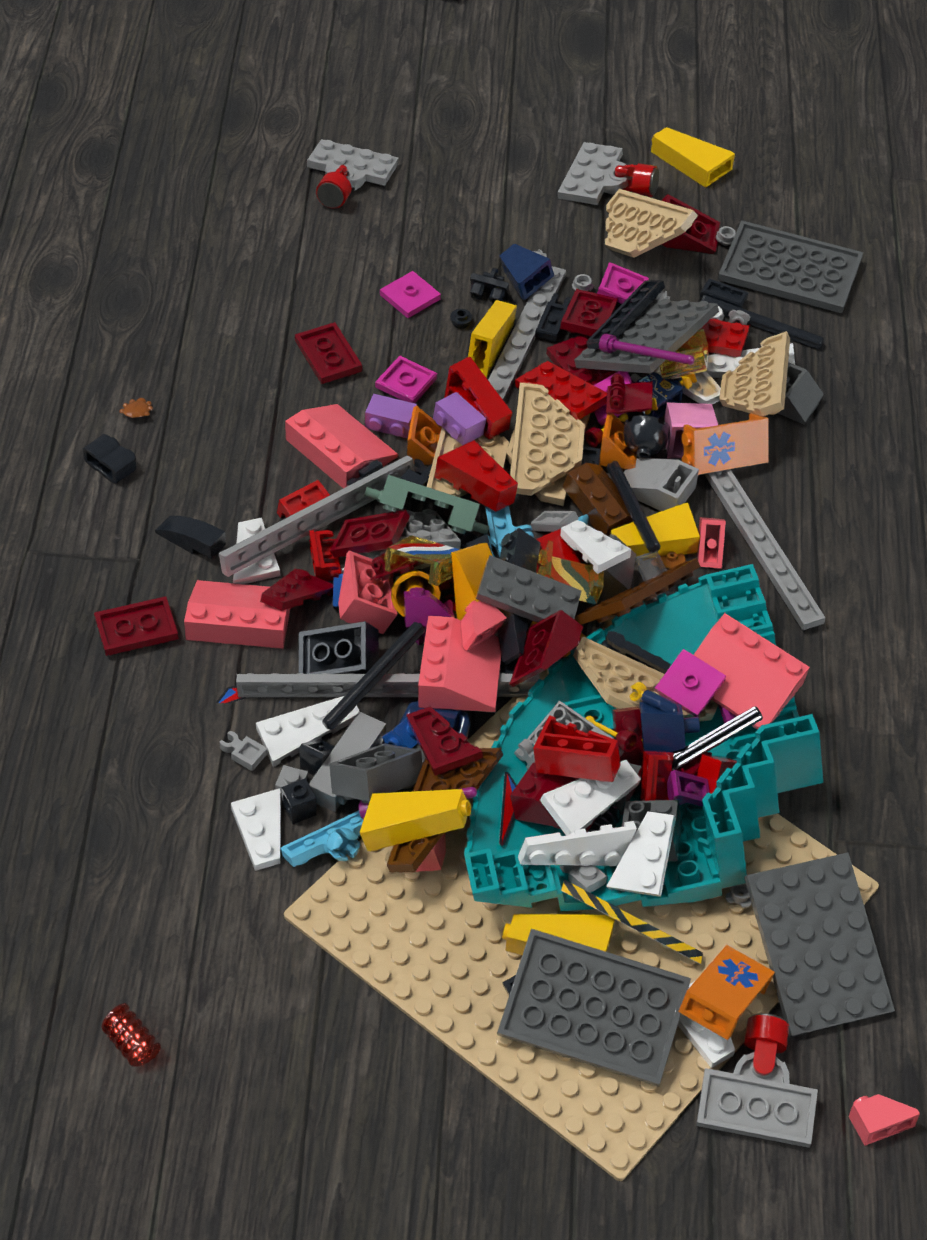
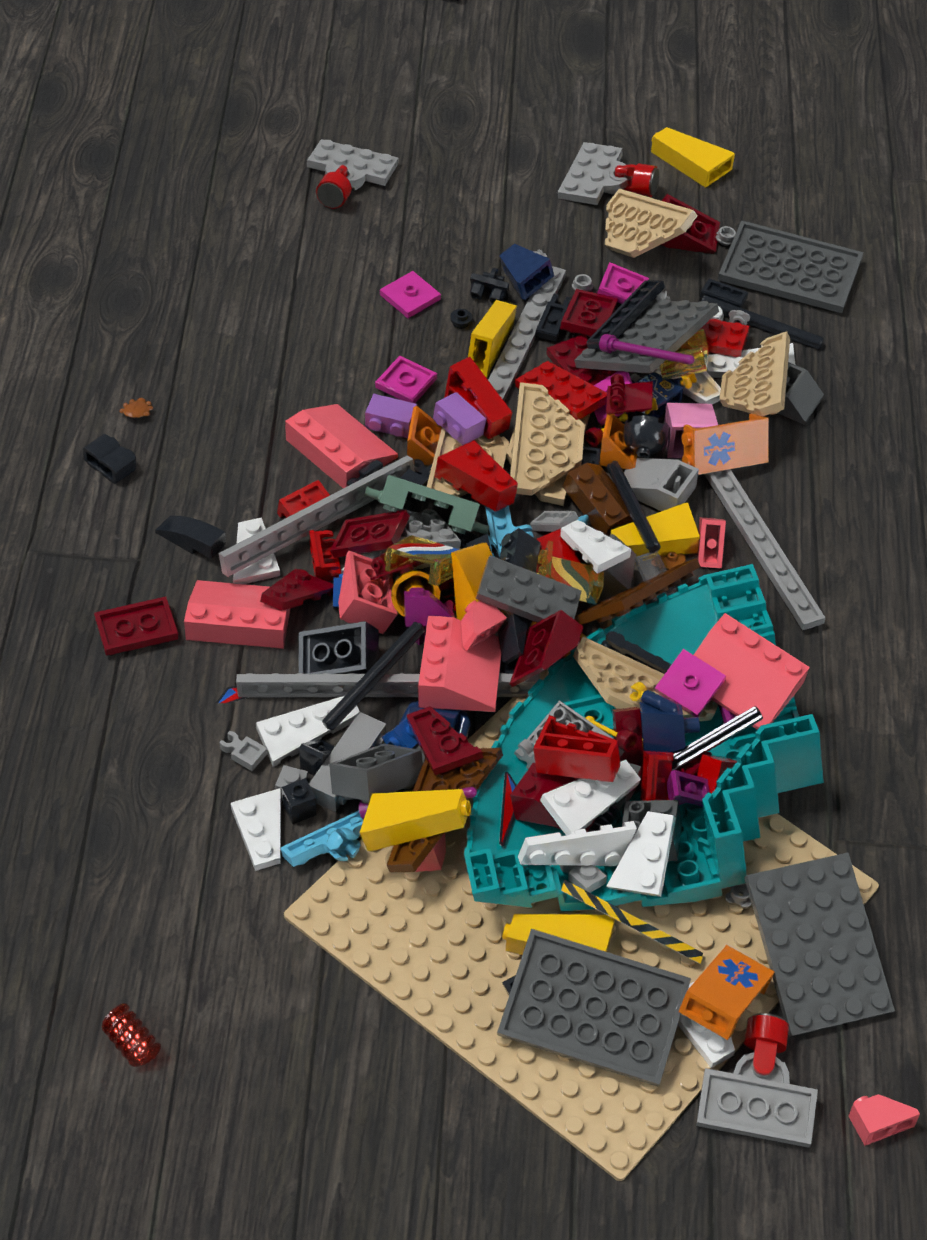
dark red plate [295,322,362,384] -> none

